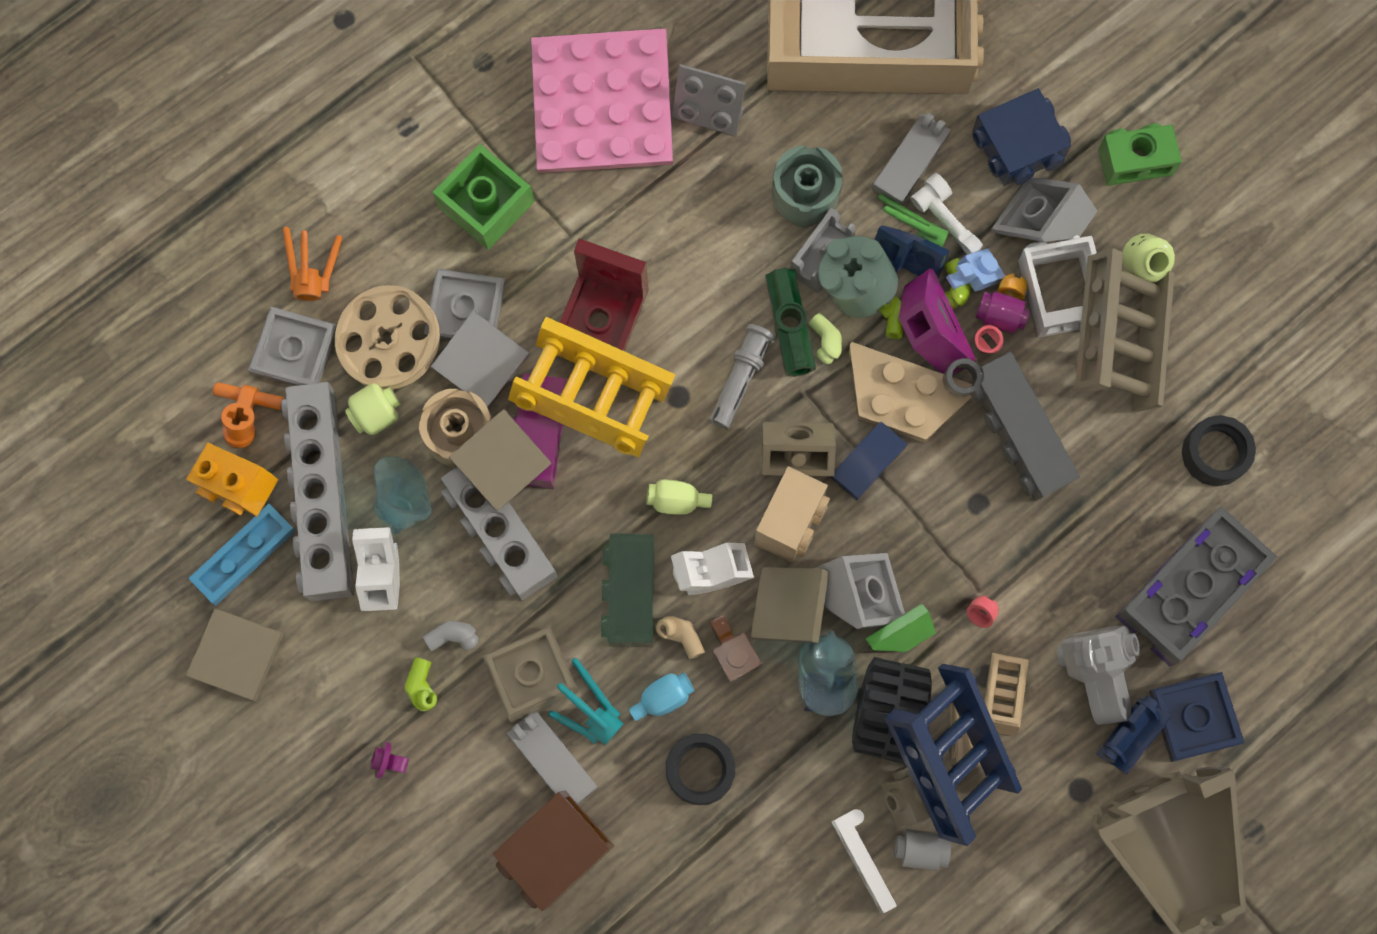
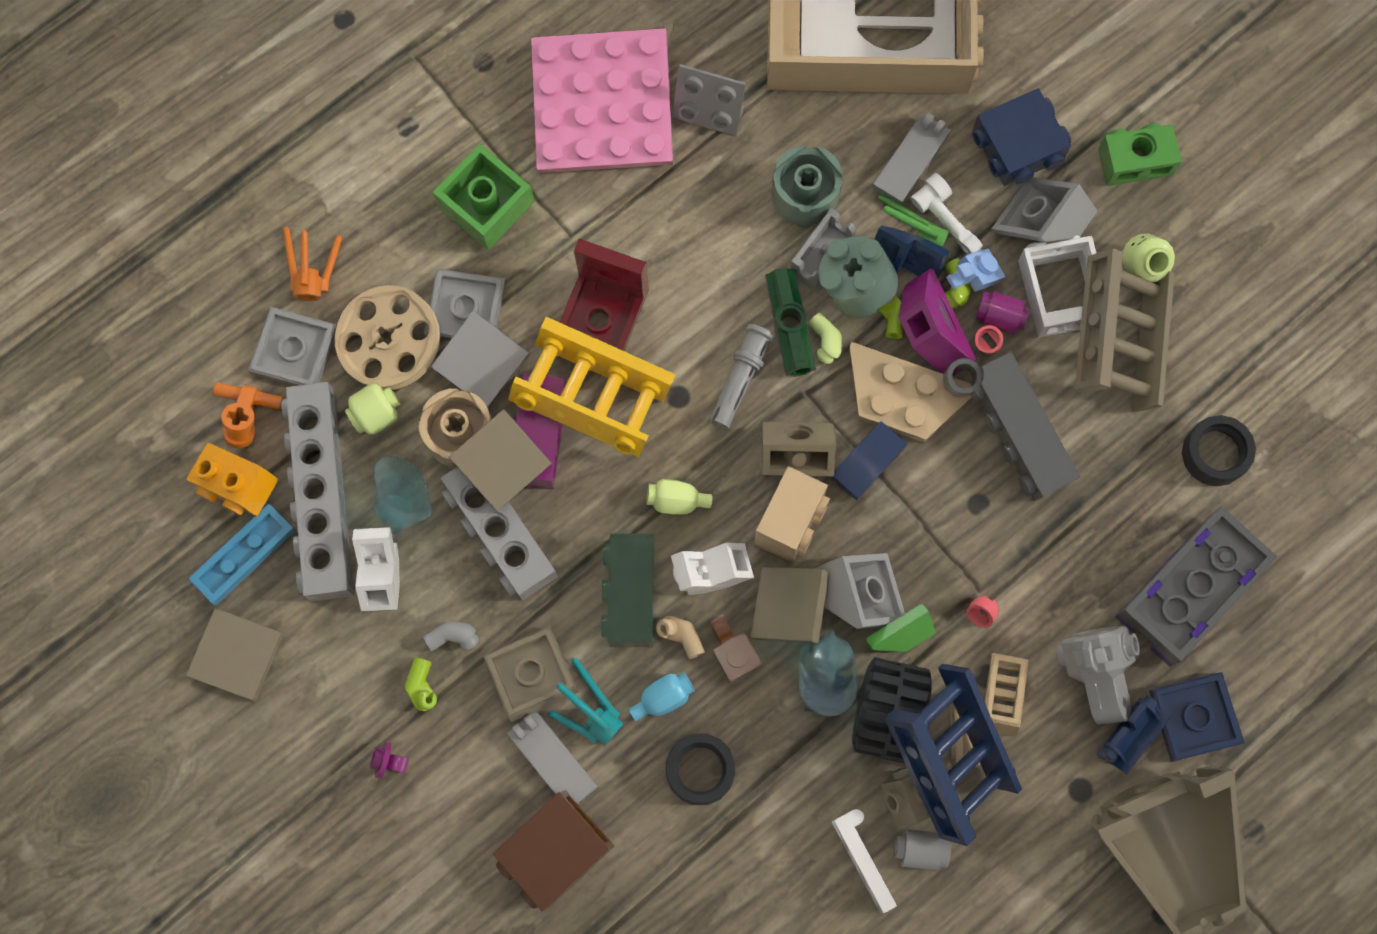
light orange hinge [997,273,1027,300] -> none

